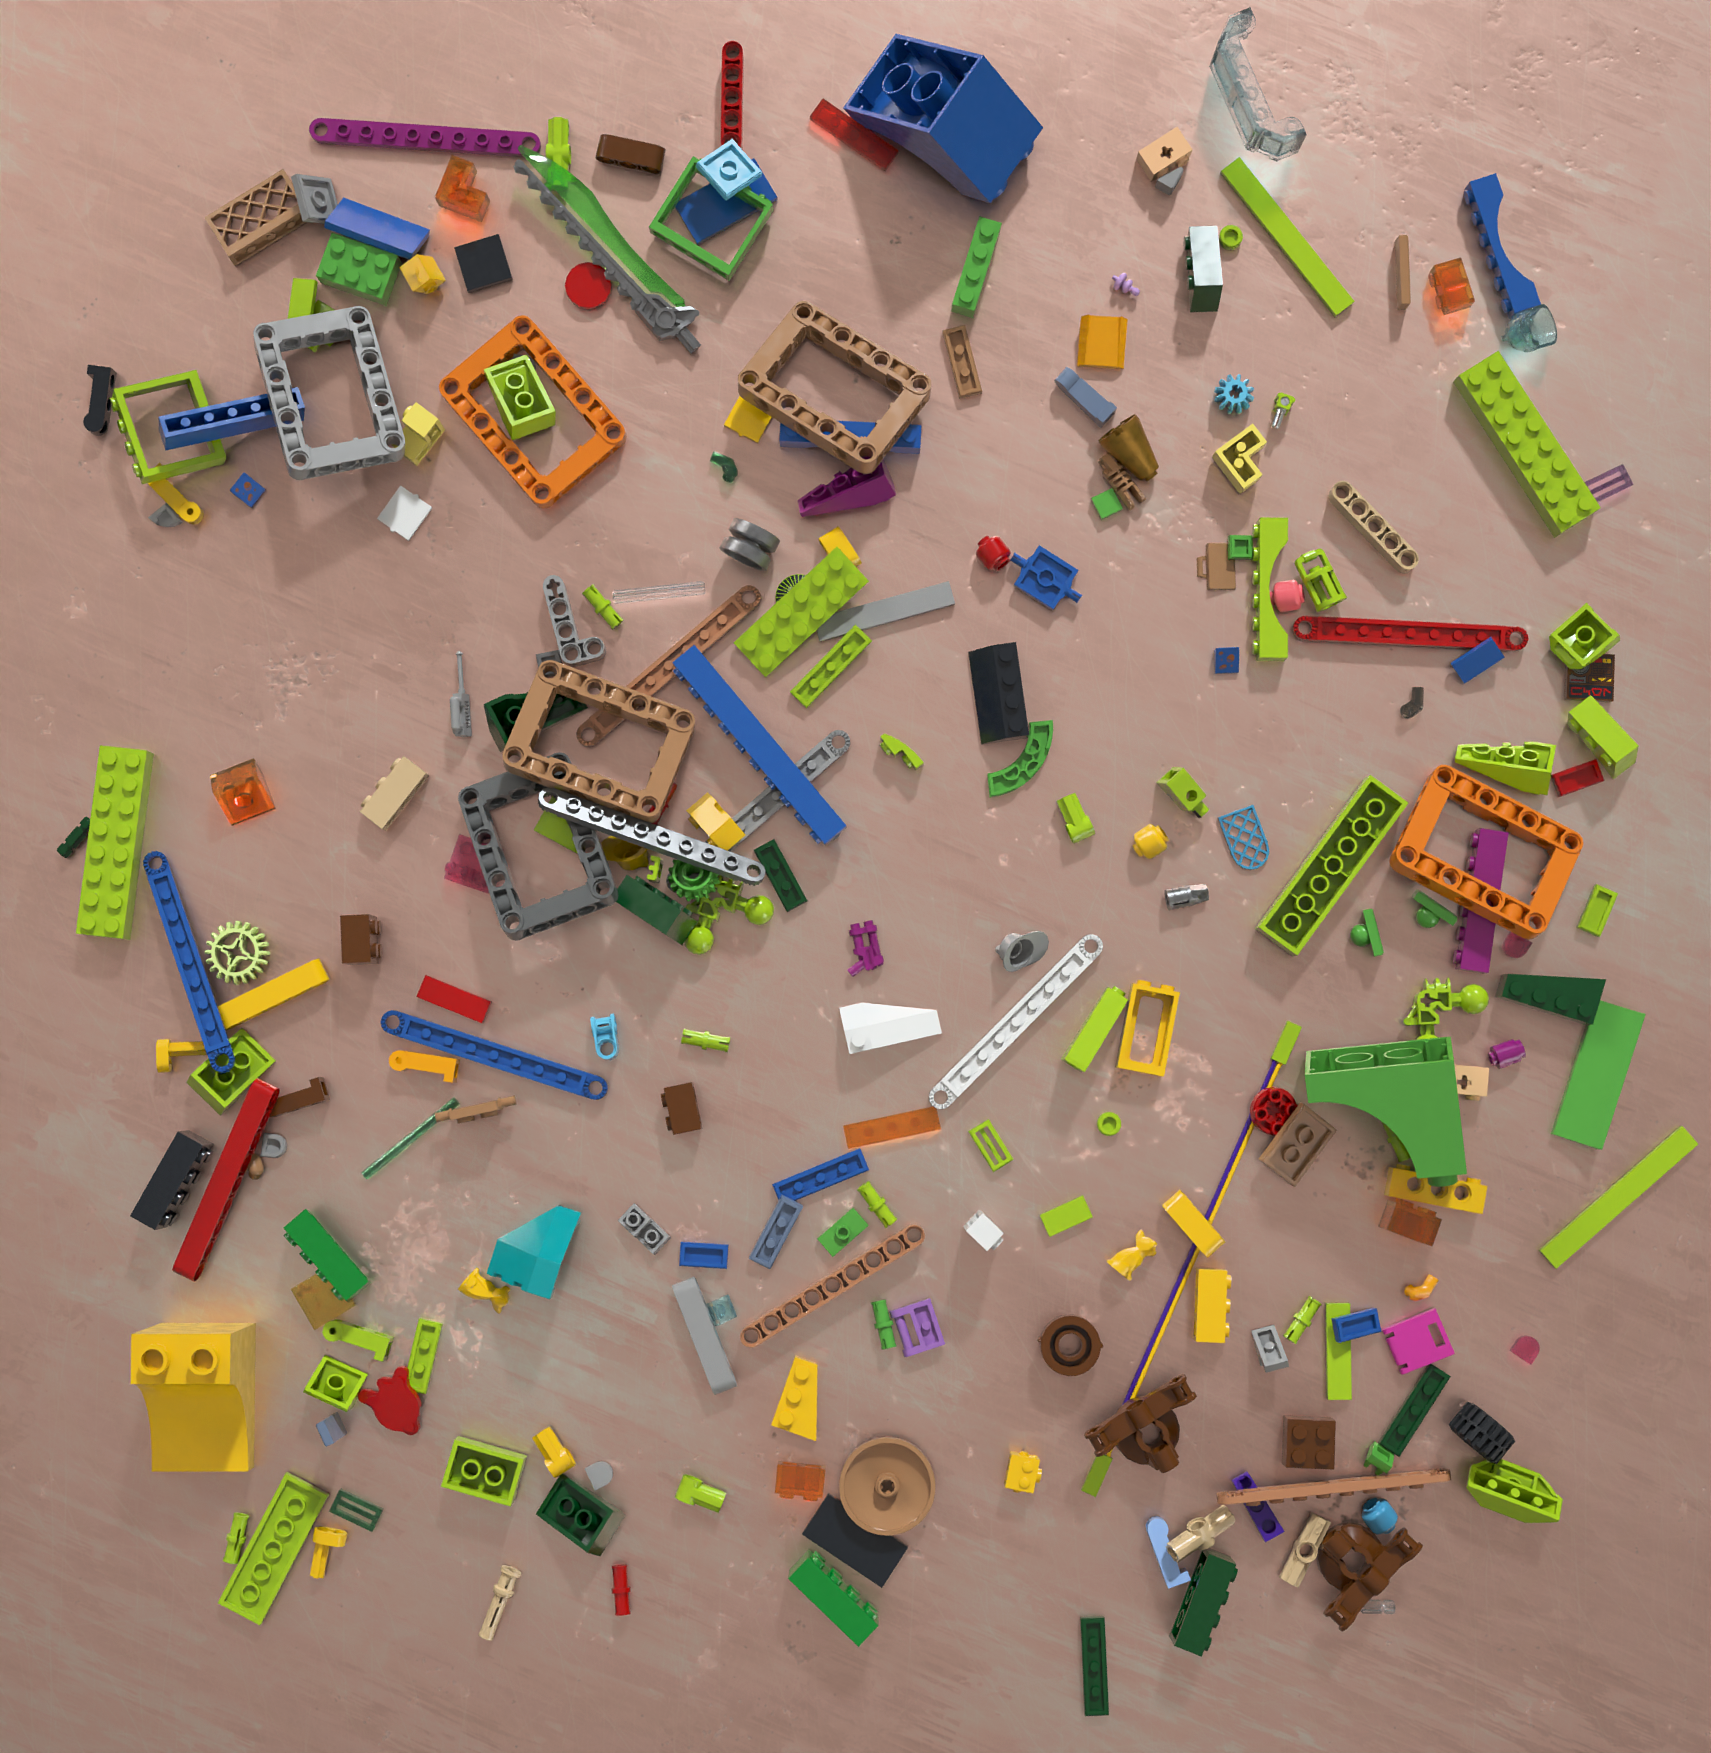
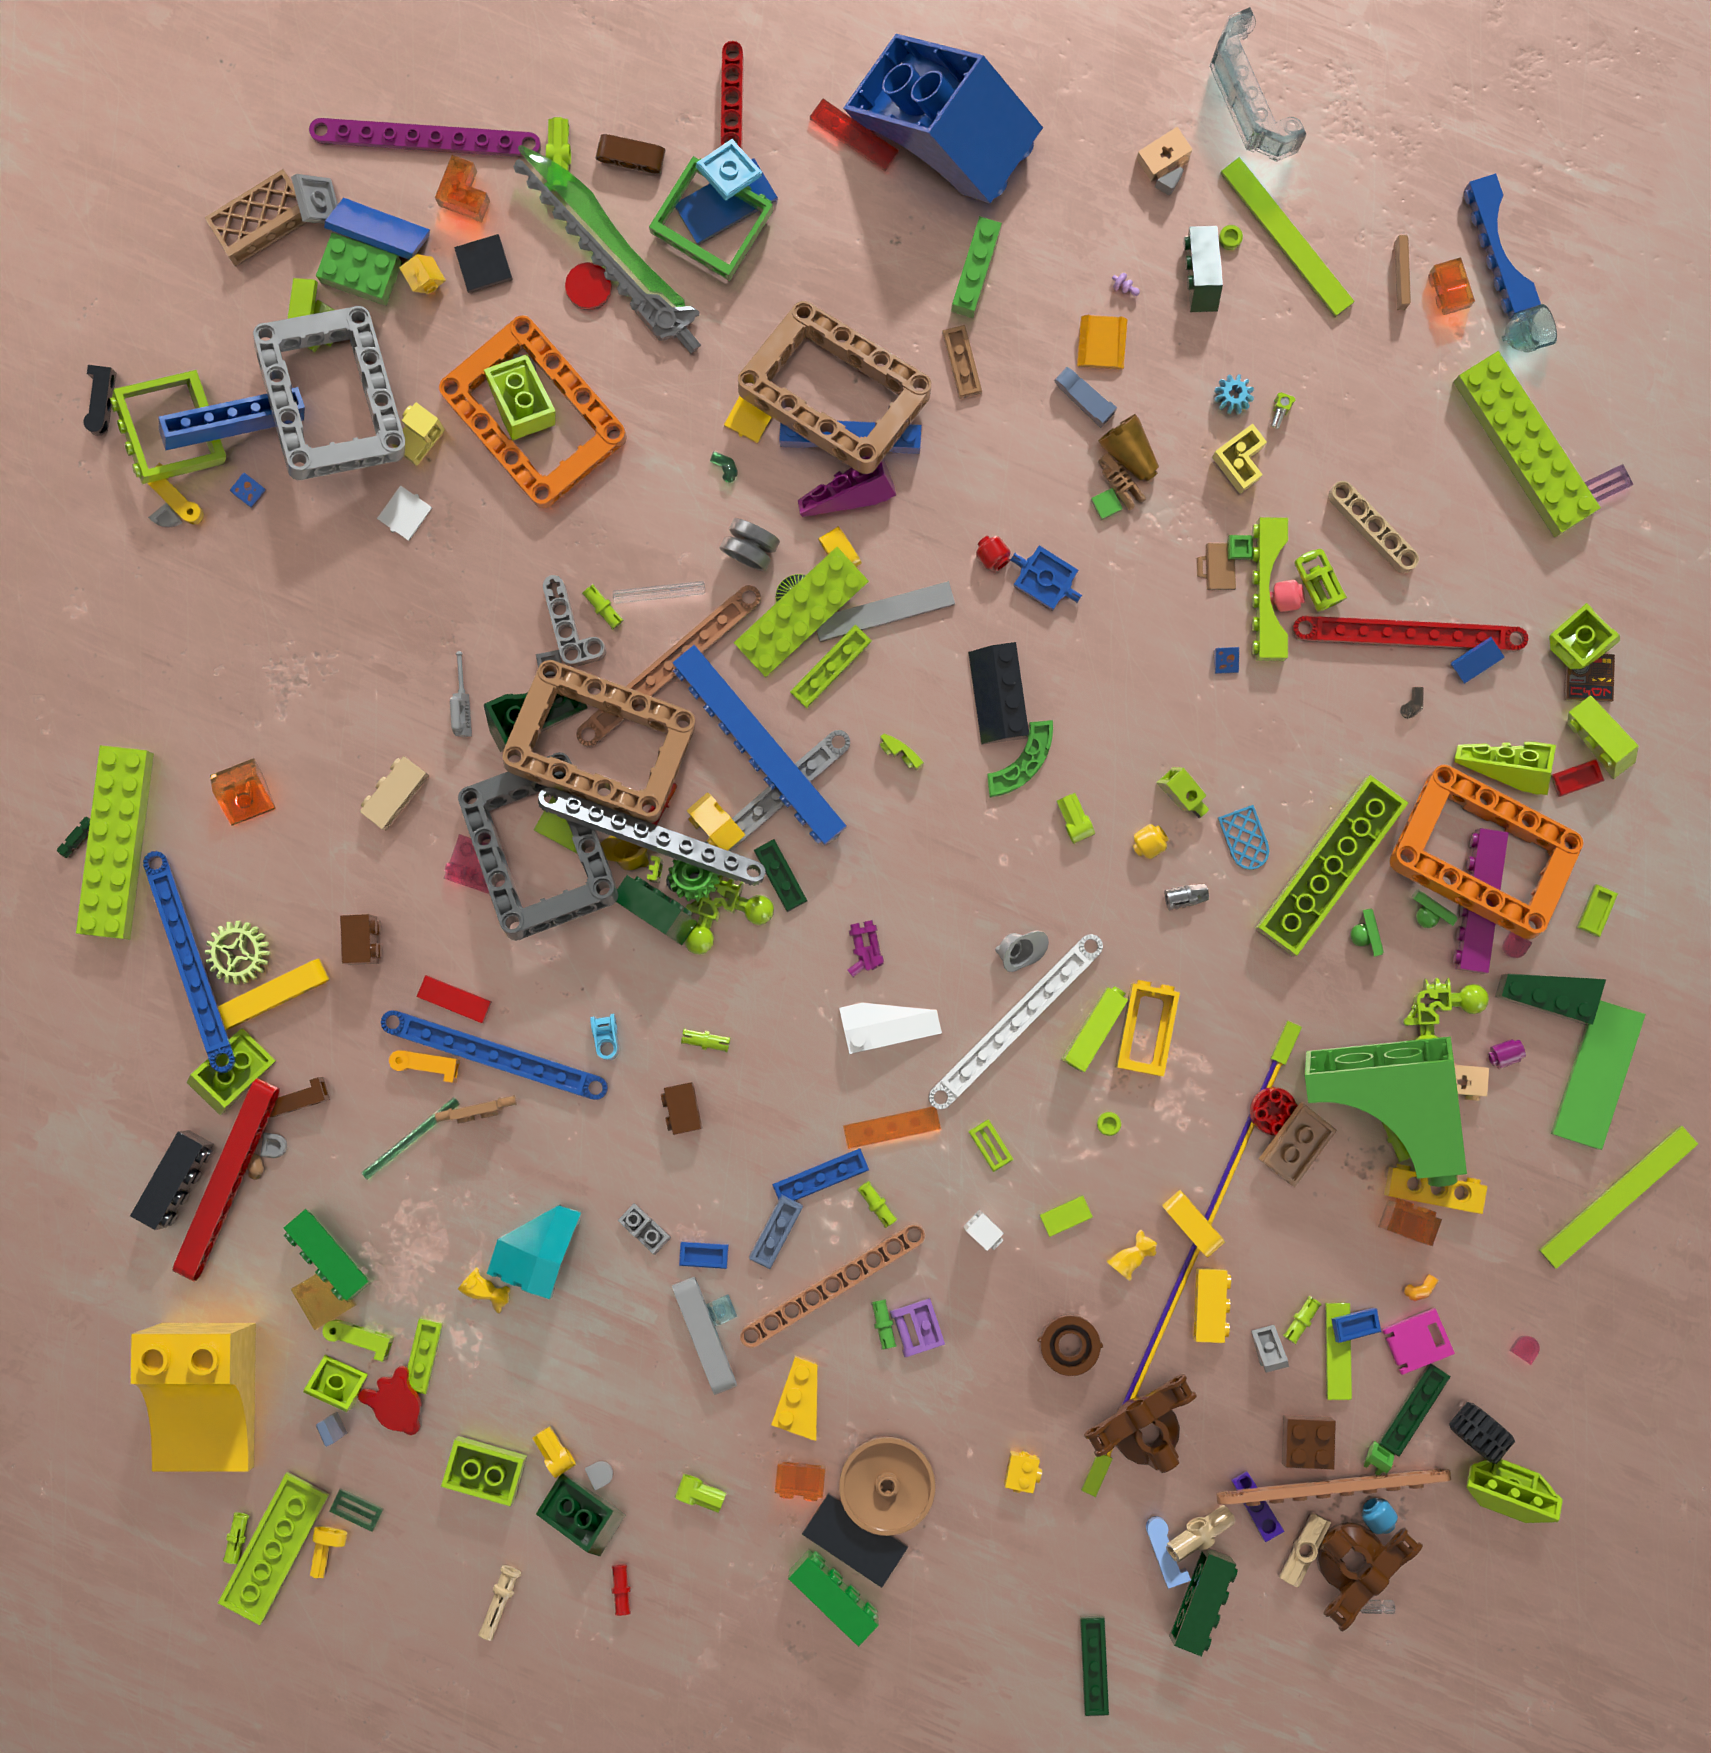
yellow piece [156,1039,206,1073] -> none
bright green plate [817,1208,869,1257] -> none

